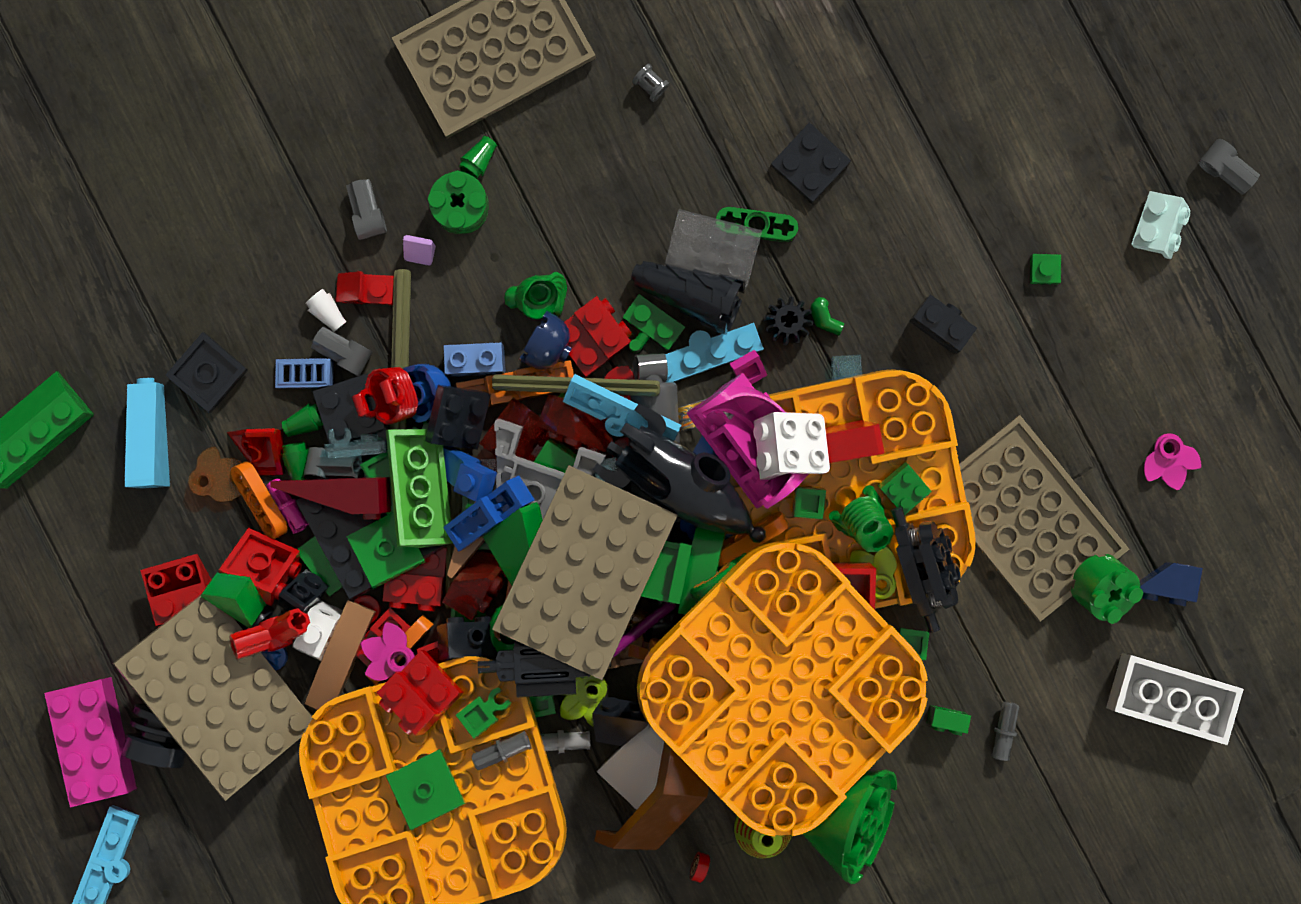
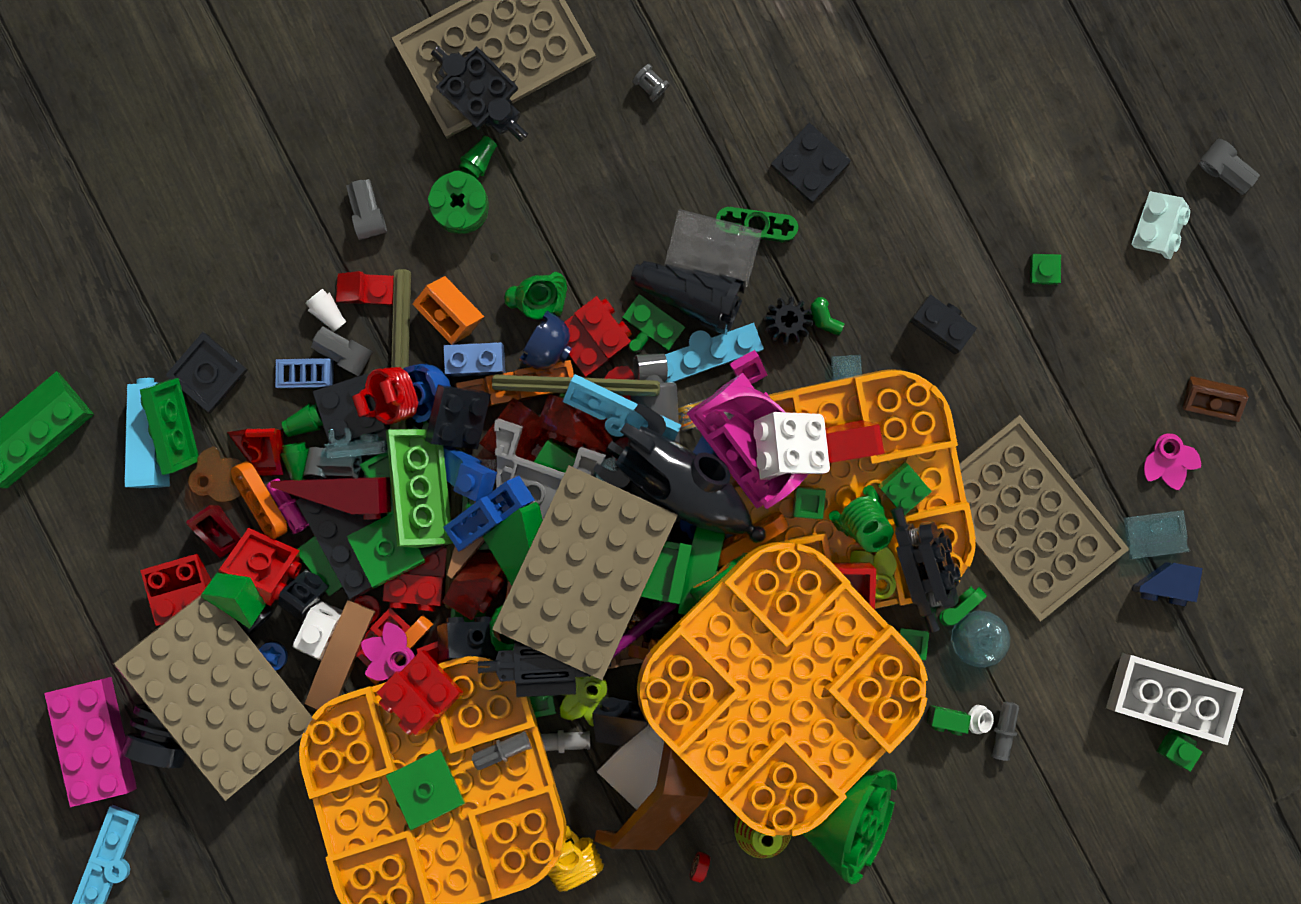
red piece [229,608,310,660] -> none
lavender slope [403,235,436,265] -> none
green plate [456,687,512,739] -> none
green brick [1071,554,1143,624] -> none
none -> green plate [140,378,200,475]
none -> dark red slope [186,505,241,558]
none -> orange brick [413,276,484,345]
none -> black piece [431,46,528,142]
none -> yellow piece [548,826,604,892]
none -> green plate [939,586,987,626]
none -> clear light blue cylinder [951,610,1011,668]
none -> white plate [968,705,993,734]
none -> clear light blue plate [1124,510,1190,559]
none -> green brick [1156,728,1203,772]
none -> reddish brown slope [1183,376,1249,422]

